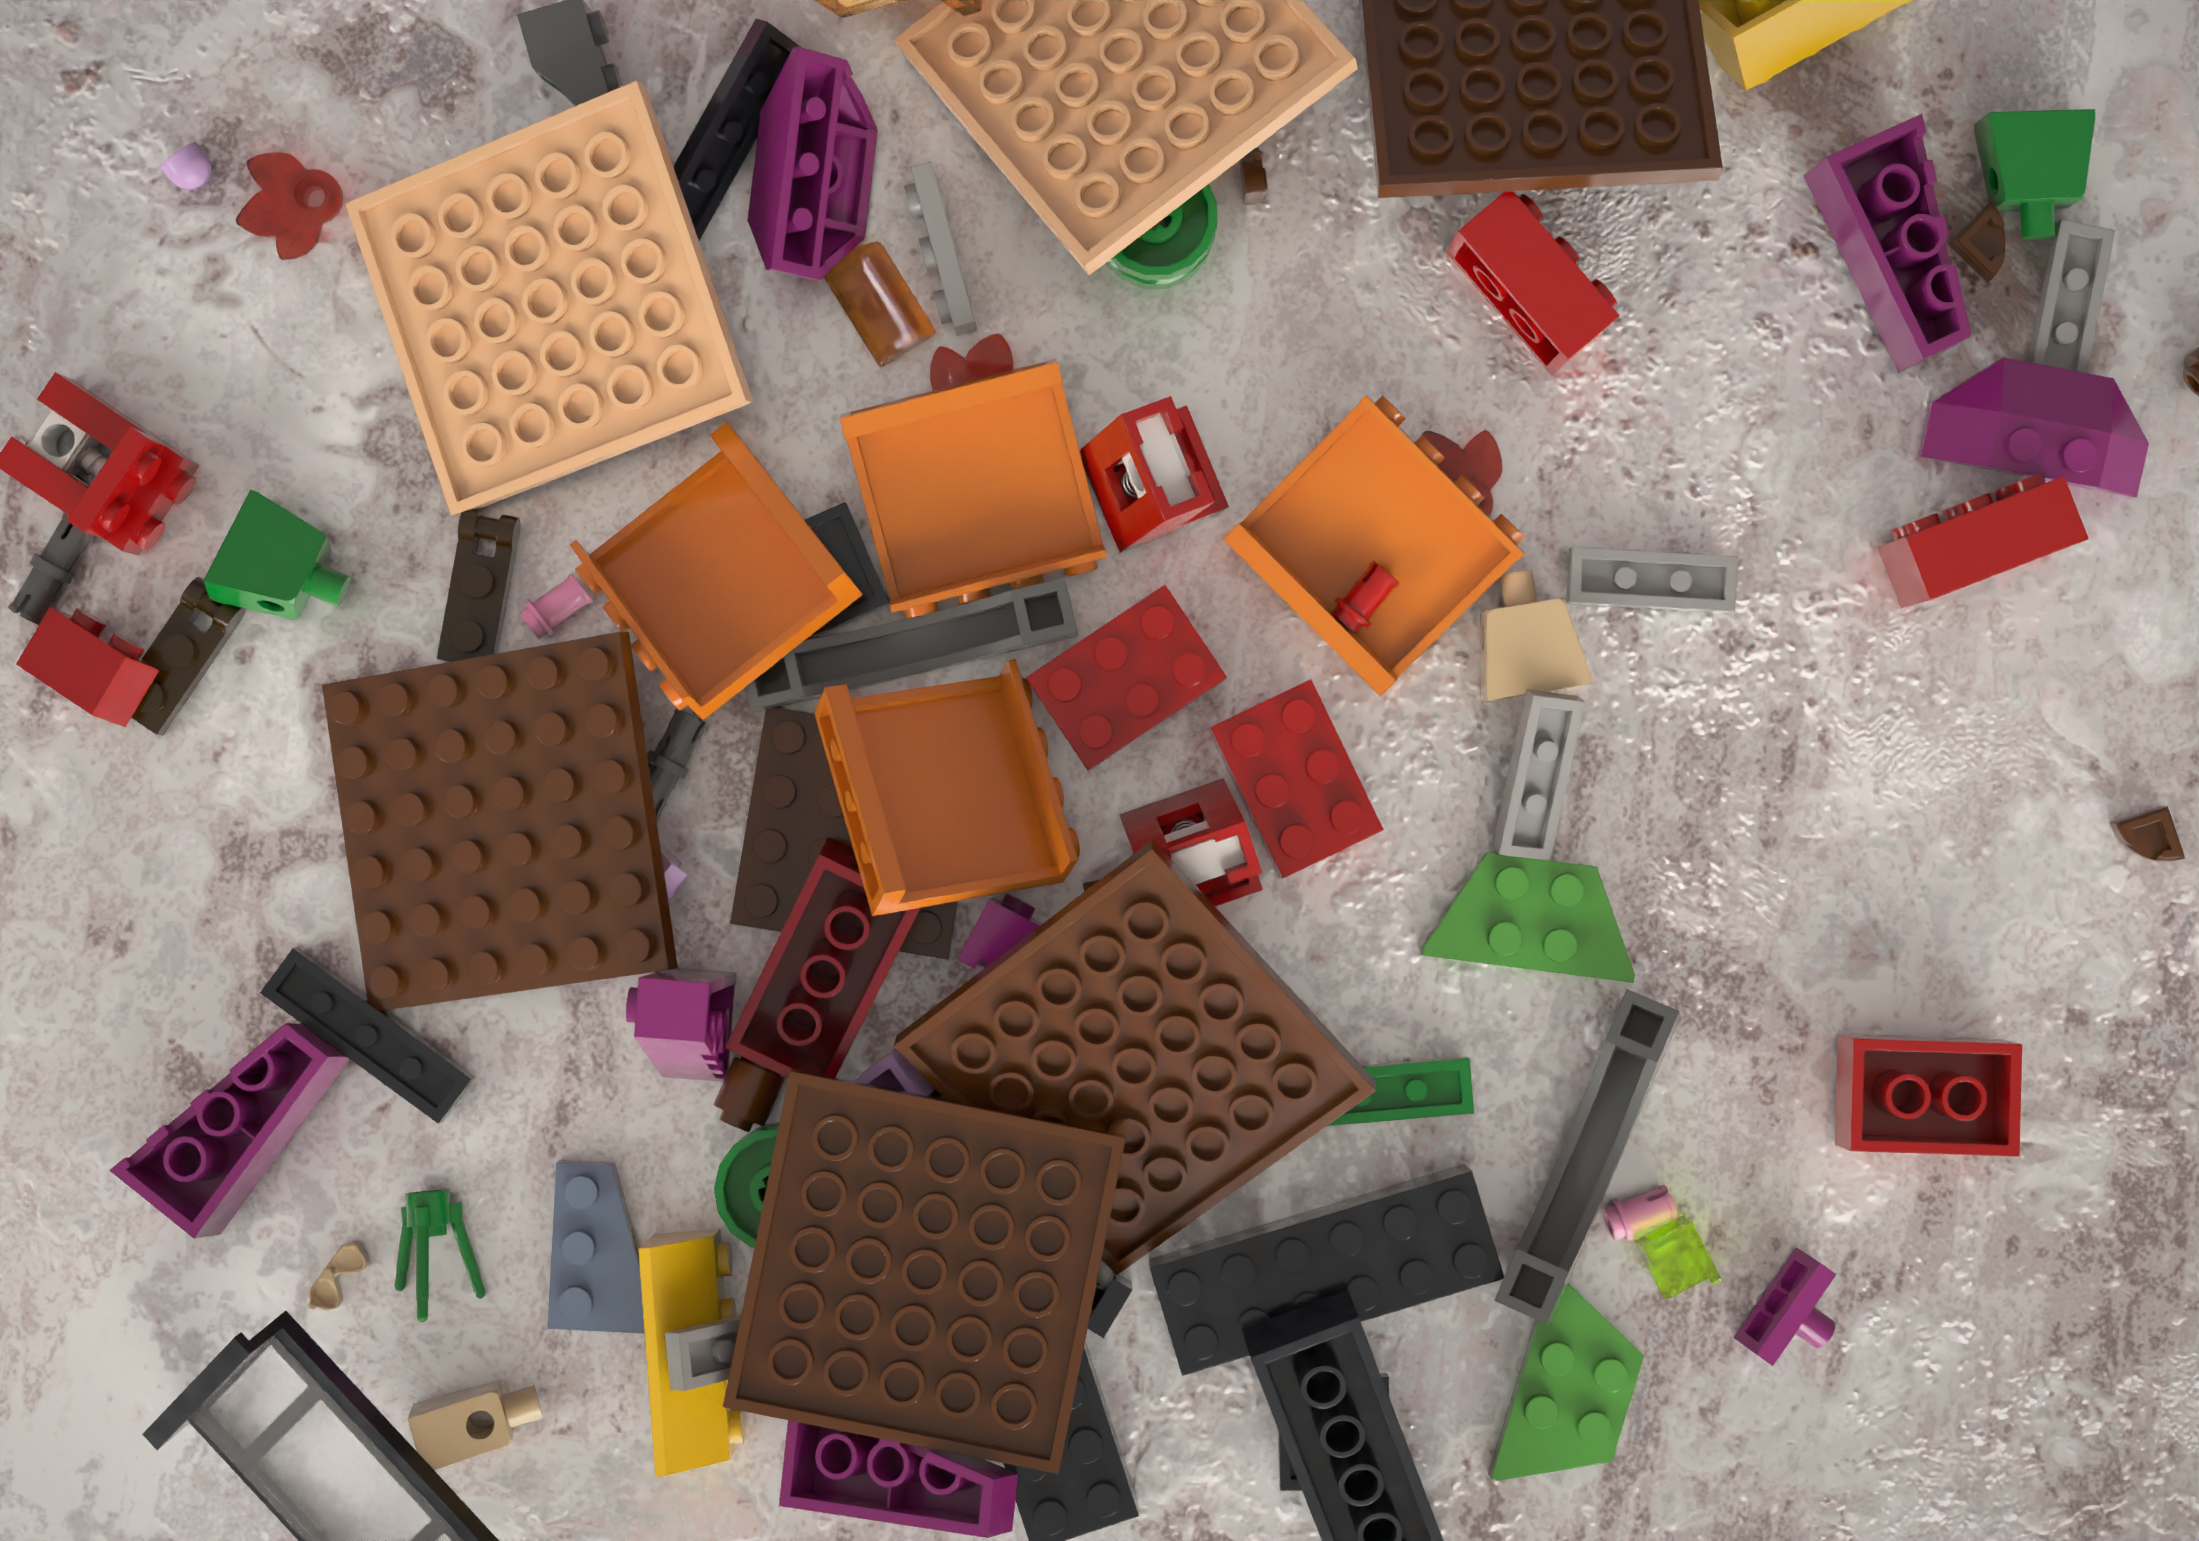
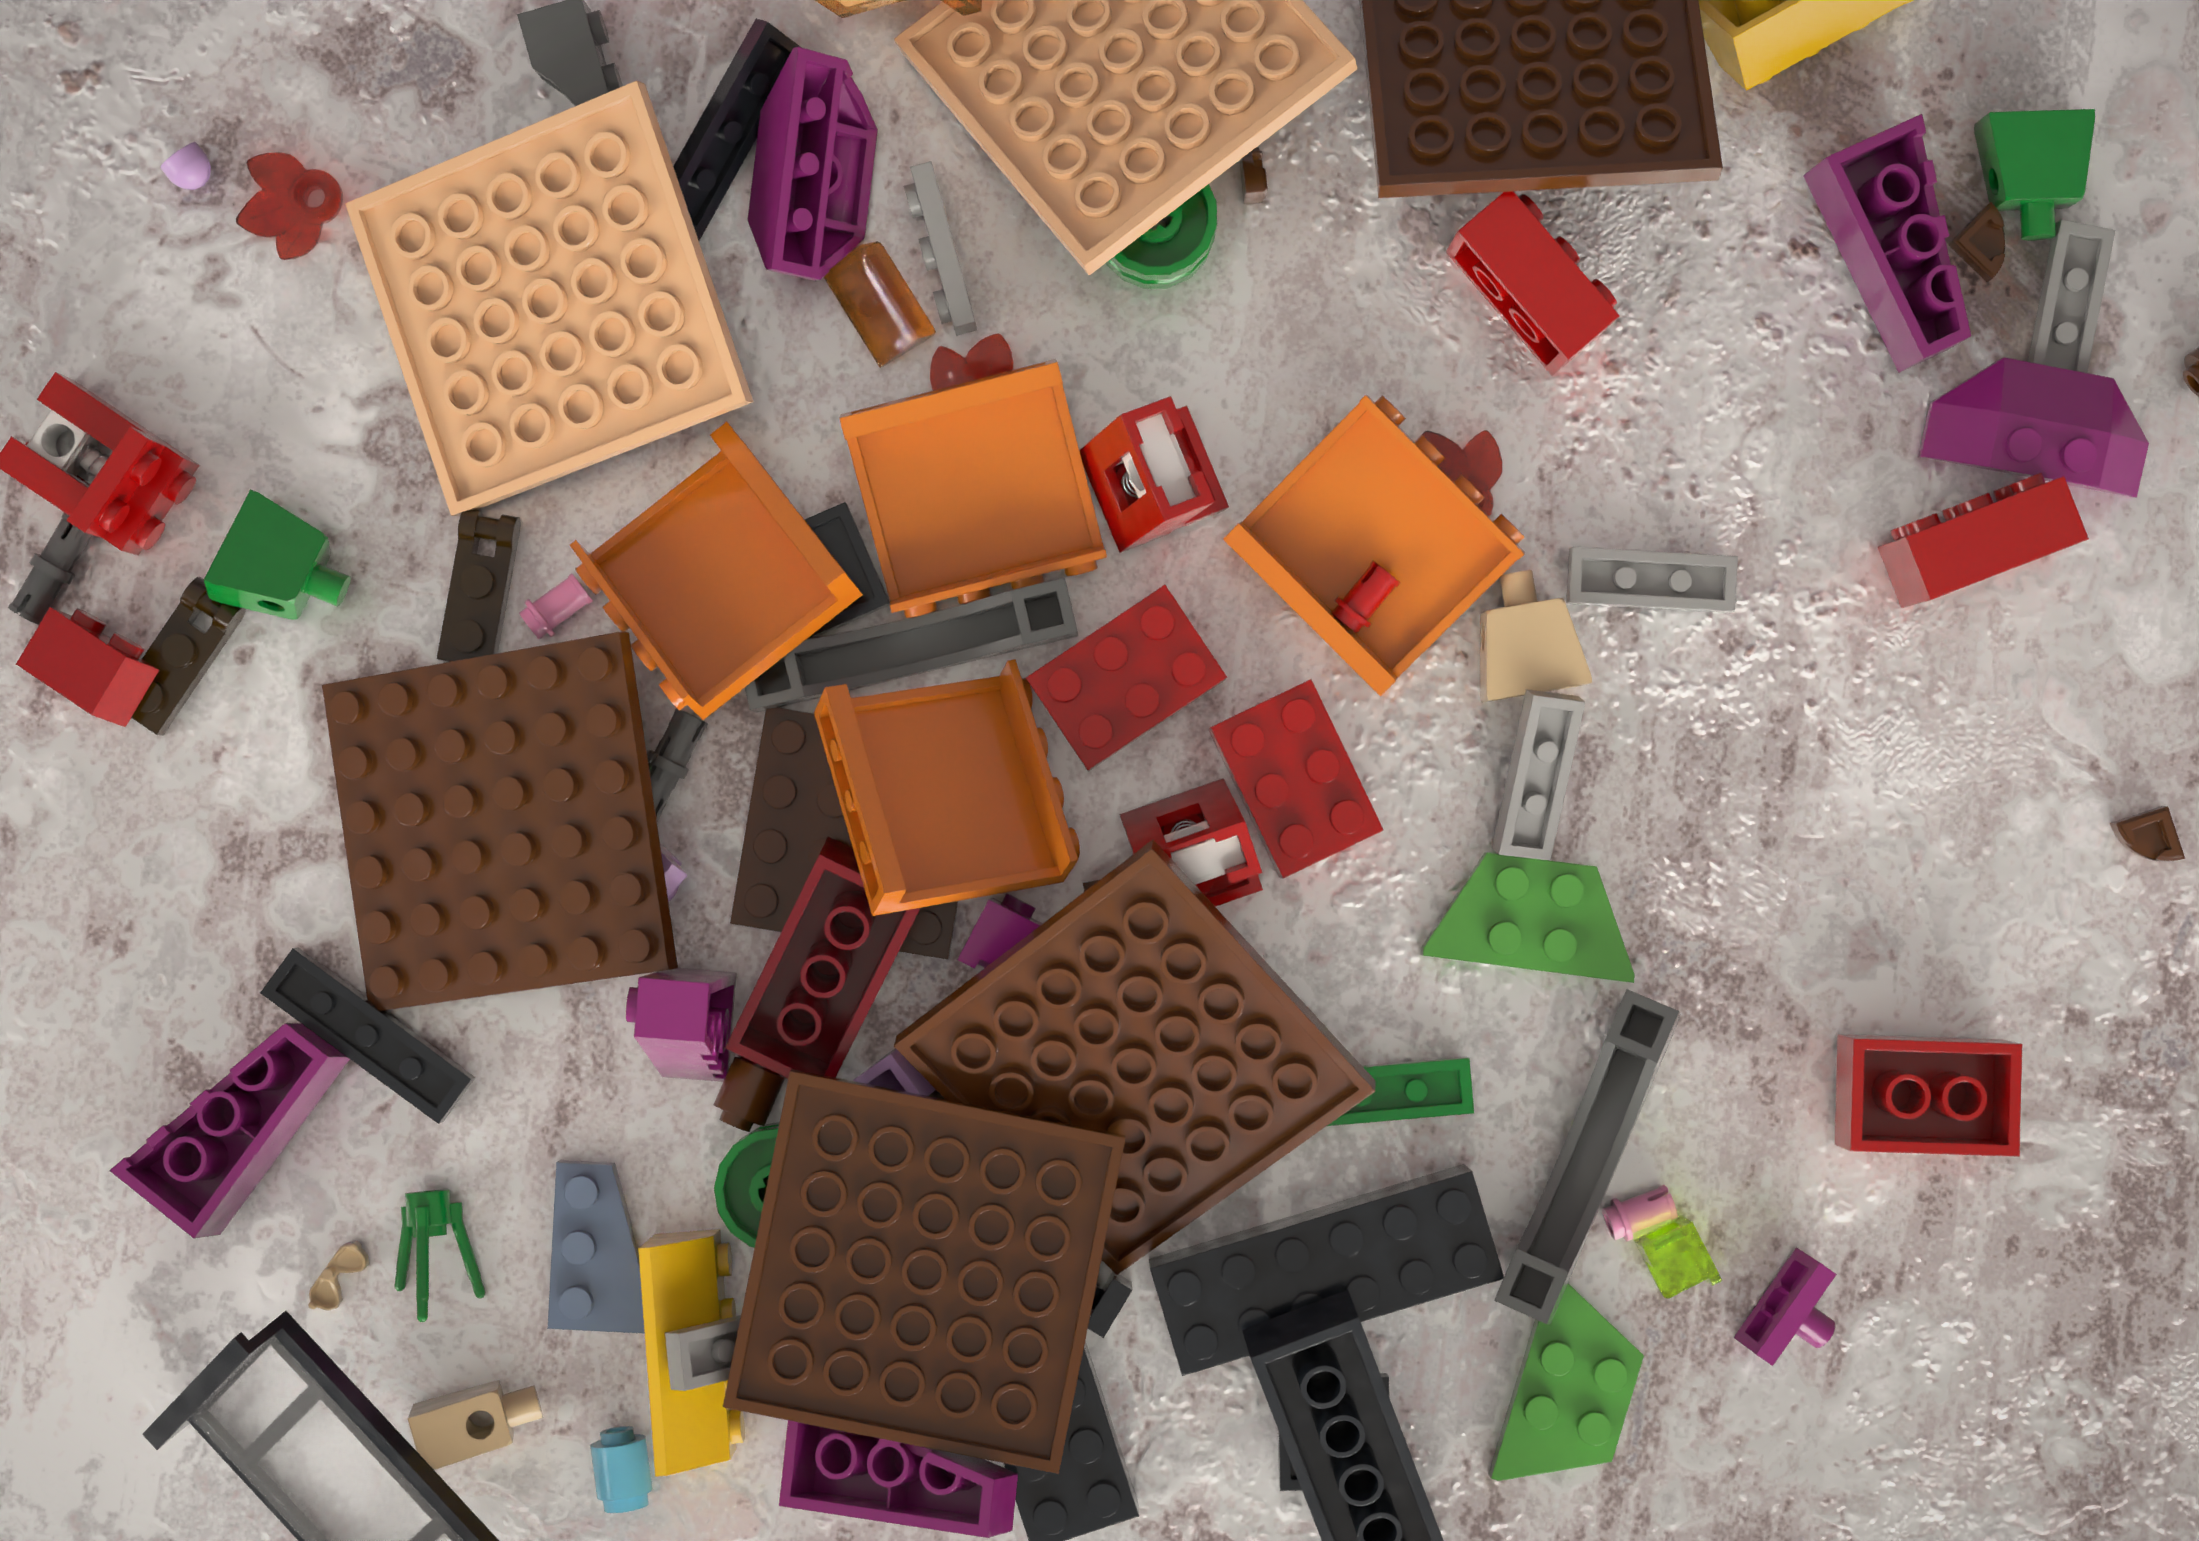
none -> medium azure brick [590,1426,653,1513]

